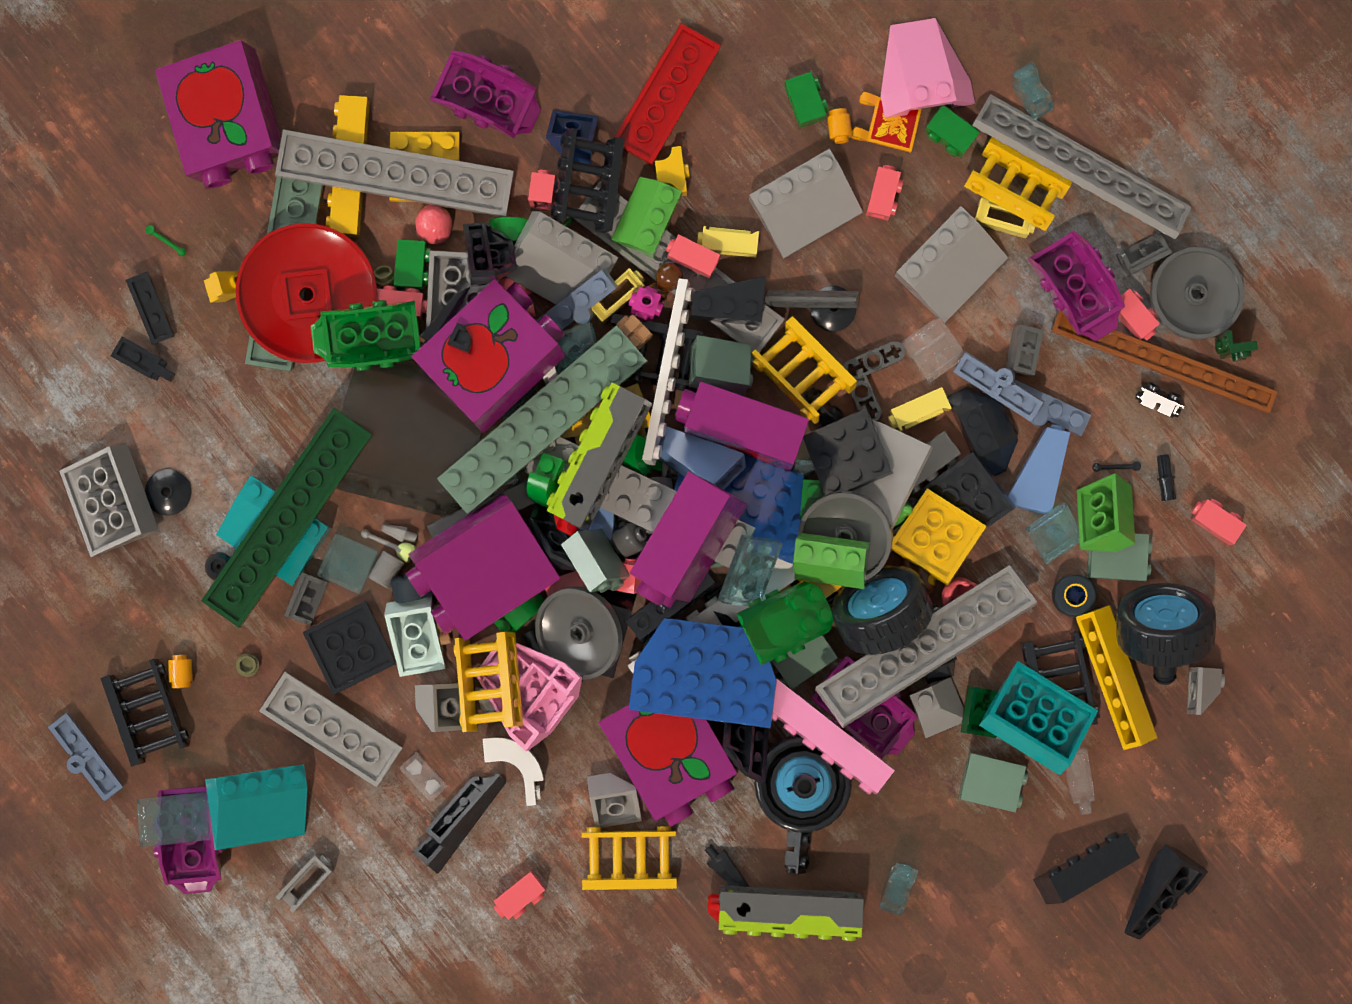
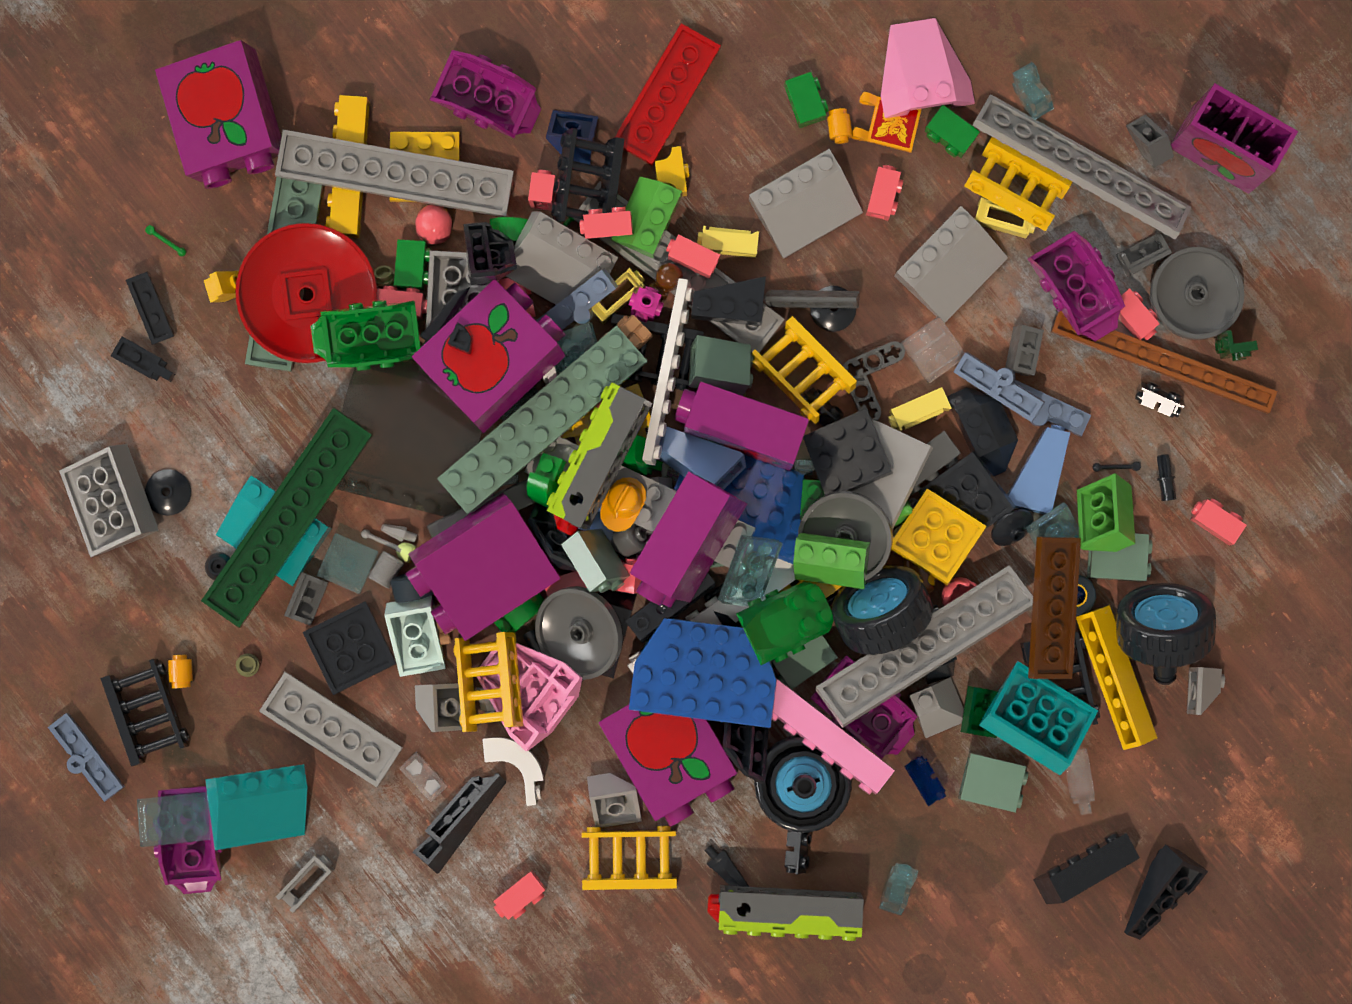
none -> coral brick [580,207,633,239]
none -> light orange piece [600,477,646,532]
none -> clear blue hinge [904,755,946,807]
none -> black dish [991,509,1034,546]
none -> reddish brown plate [1028,537,1081,679]
none -> dark grey slope [1126,115,1174,168]
none -> magenta brick [1171,83,1298,194]

